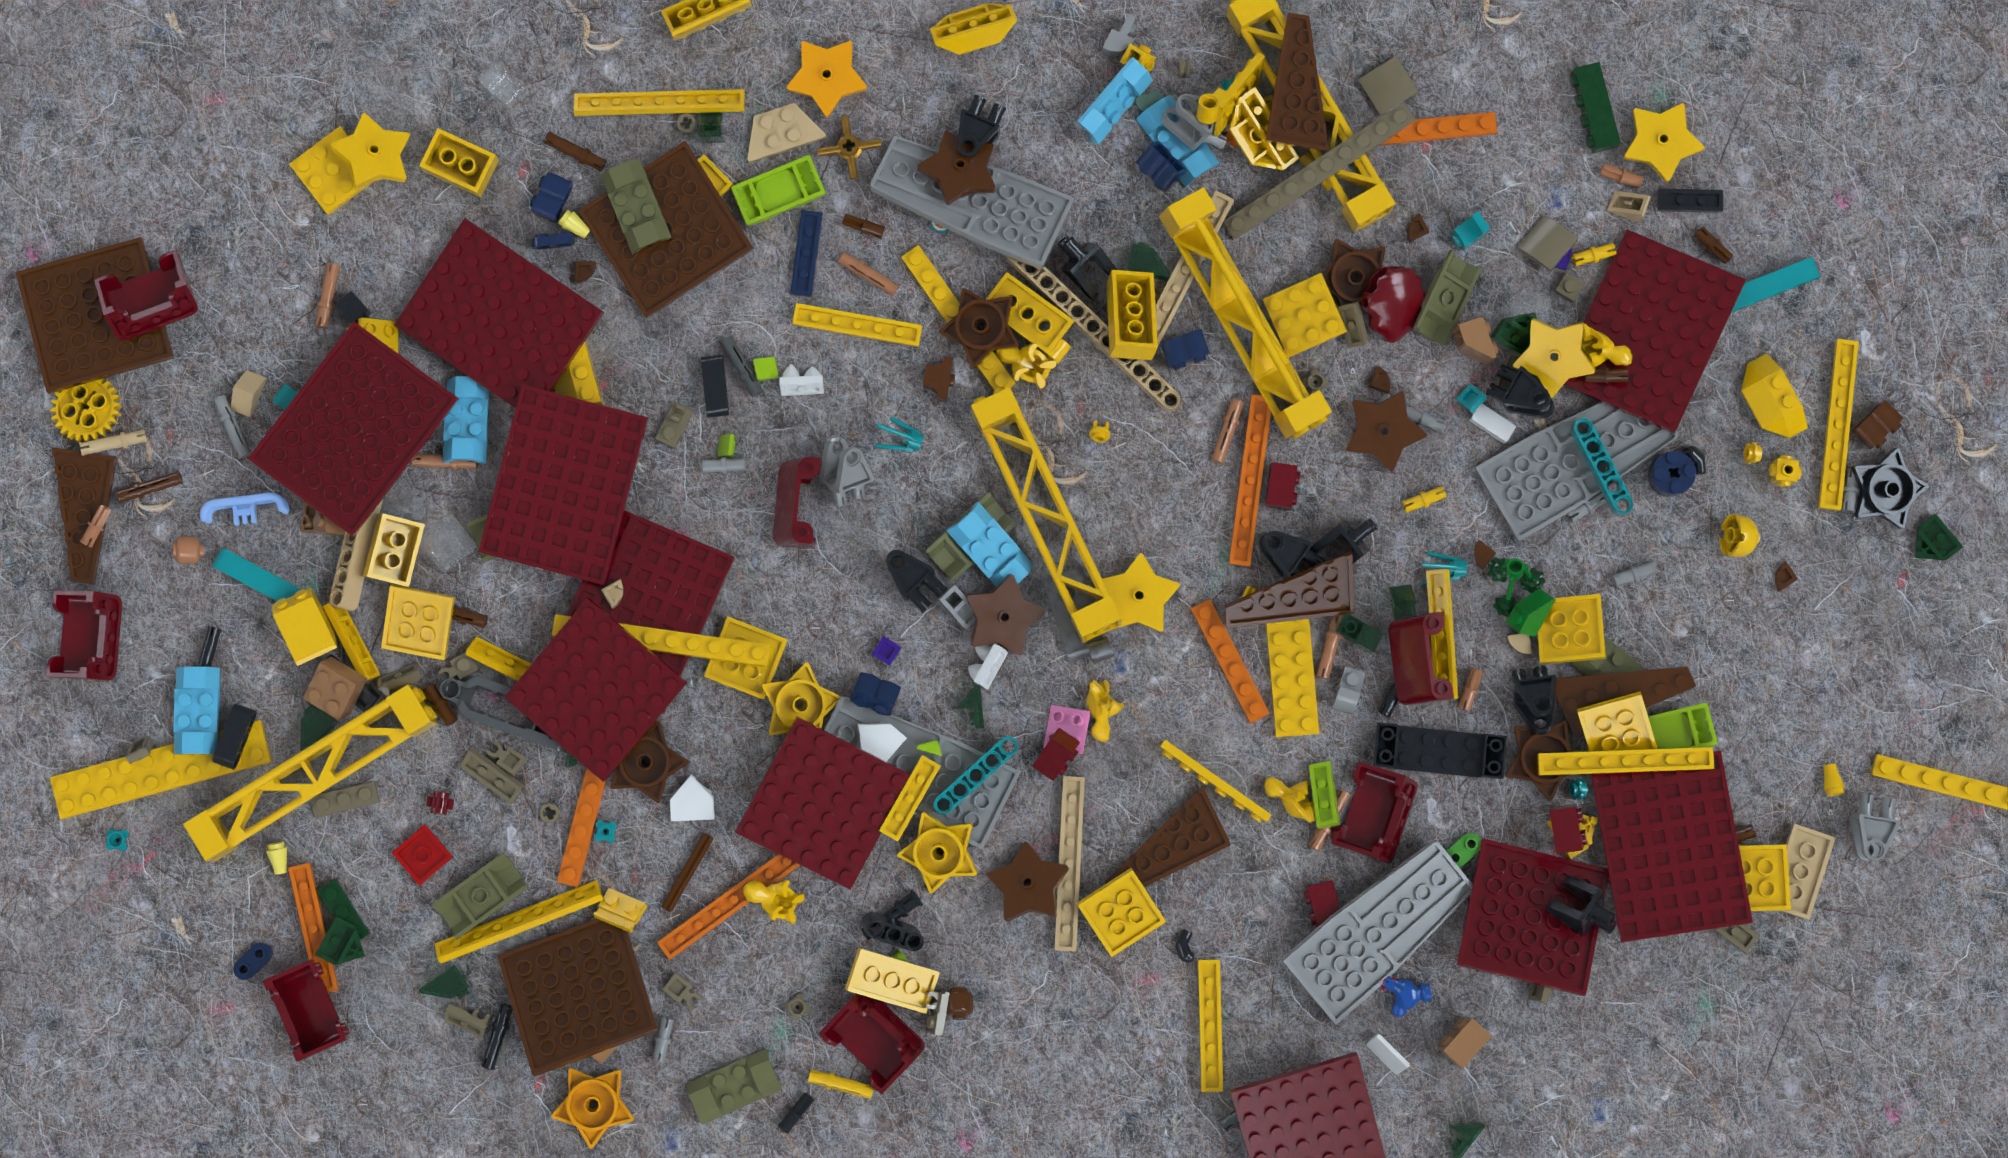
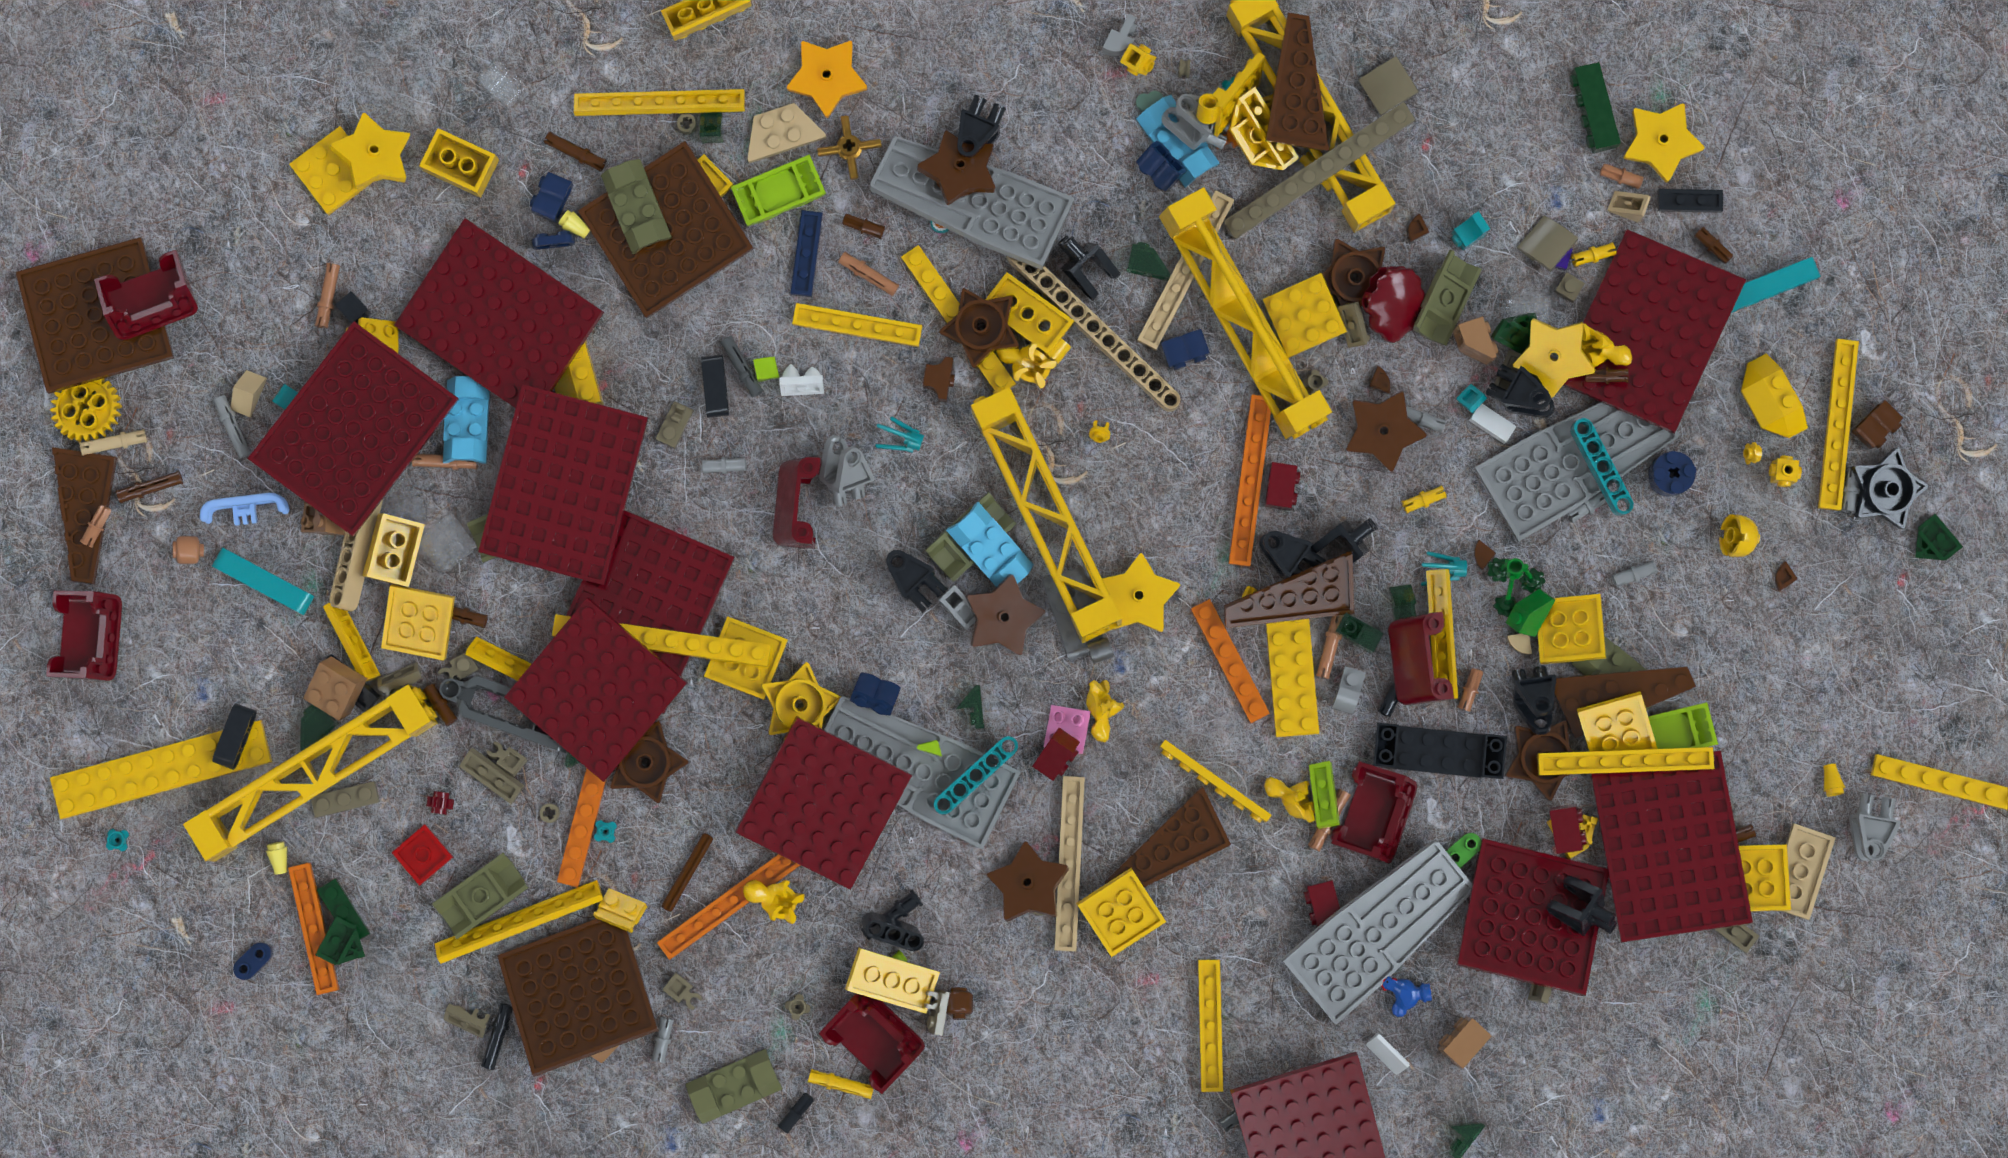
dark tan plate [126,736,153,764] -> none
medium azure piece [173,667,220,754] -> none
black pin [195,626,222,667] -> none
dark red windscreen [262,959,350,1062] -> none
yellow slope [272,588,337,666] -> none
clear green slope [419,964,472,1000] -> none
light orange plate [551,1068,635,1149] -> none
reddish brown tile [574,261,597,284] -> none
tan tile [601,579,624,609] -> none
white slope [670,774,715,821] -> none
lime slope [718,434,736,458] -> none
white slope [857,722,907,761] -> none
dark purple plate [872,636,902,666] -> none
yellow plate [879,755,941,842] -> none
yellow plate [897,811,978,893] -> none
yellow wedge [930,3,1017,55] -> none
white tile [968,644,1008,690] -> none
medium azure piece [1077,57,1153,145] -> none
yellow brick [1106,270,1158,360] -> none
black arm [1175,929,1194,963] -> none
nougat pin [1211,399,1244,464] -> none
orange plate [1368,112,1497,146] -> none
teal plate [1569,778,1588,801] -> none
black arm [1683,446,1706,475] -> none

